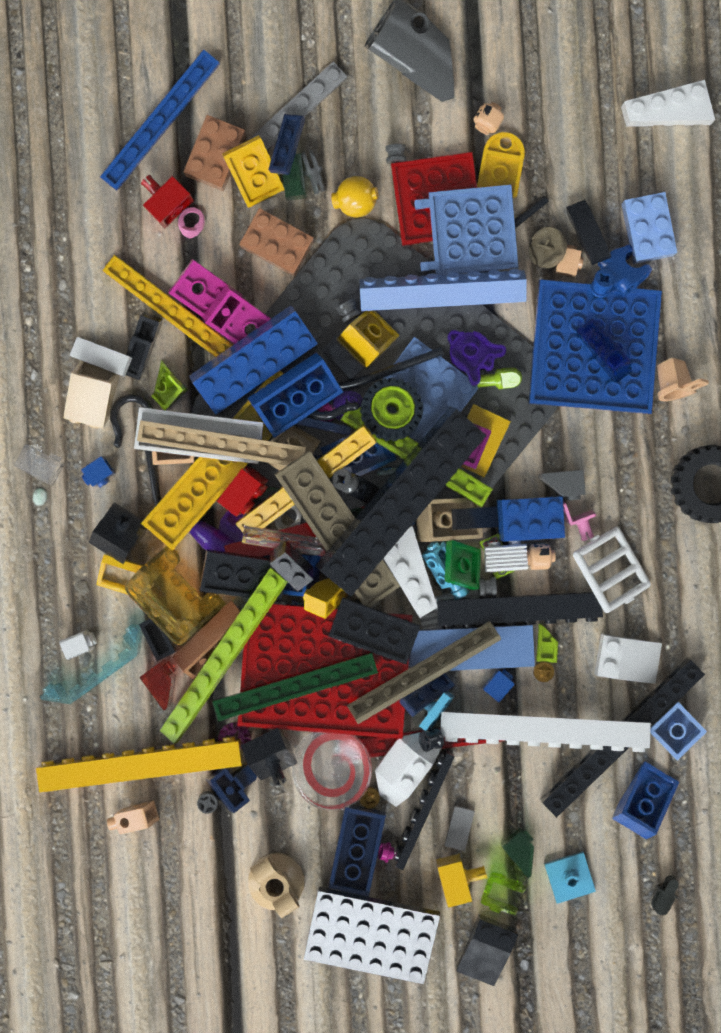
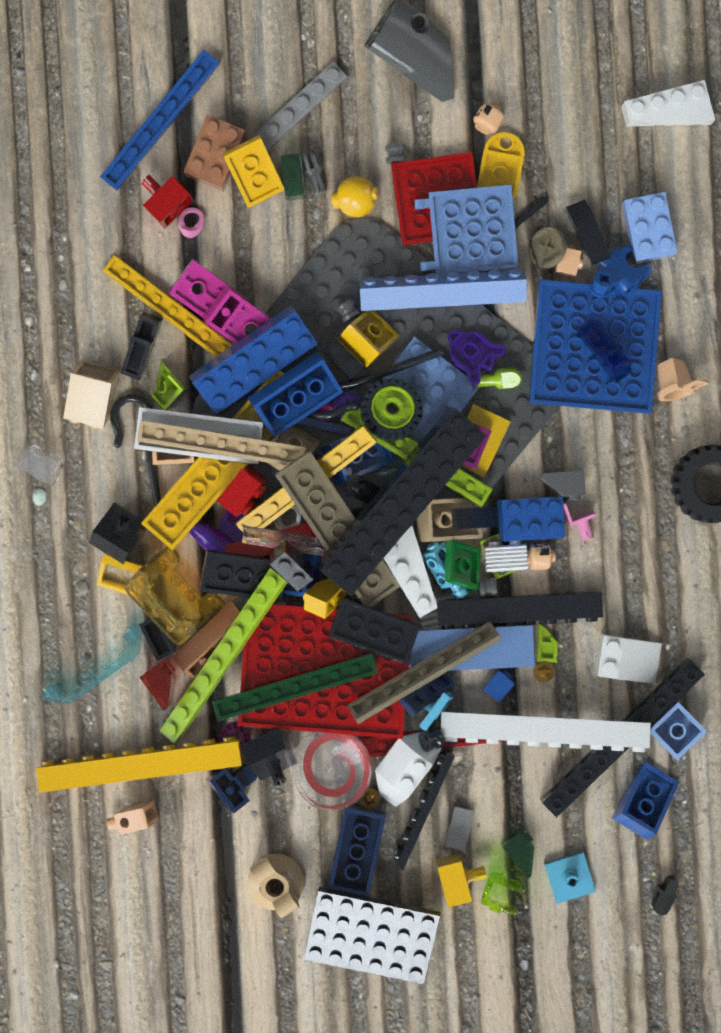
white brick [59,630,97,660] -> none
white tile [70,337,132,377] -> none
blue brick [81,456,116,488] -> none
dark grey wheel [197,791,218,814] -> none
nougat brick [239,208,314,277] -> none
dark blue tile [268,114,305,175] -> none
dark grey wheel [332,469,358,494] -> none
dark pink plate [378,842,394,863] -> none
black slope [456,914,518,986] -> none
white bar [573,526,651,613] -> none

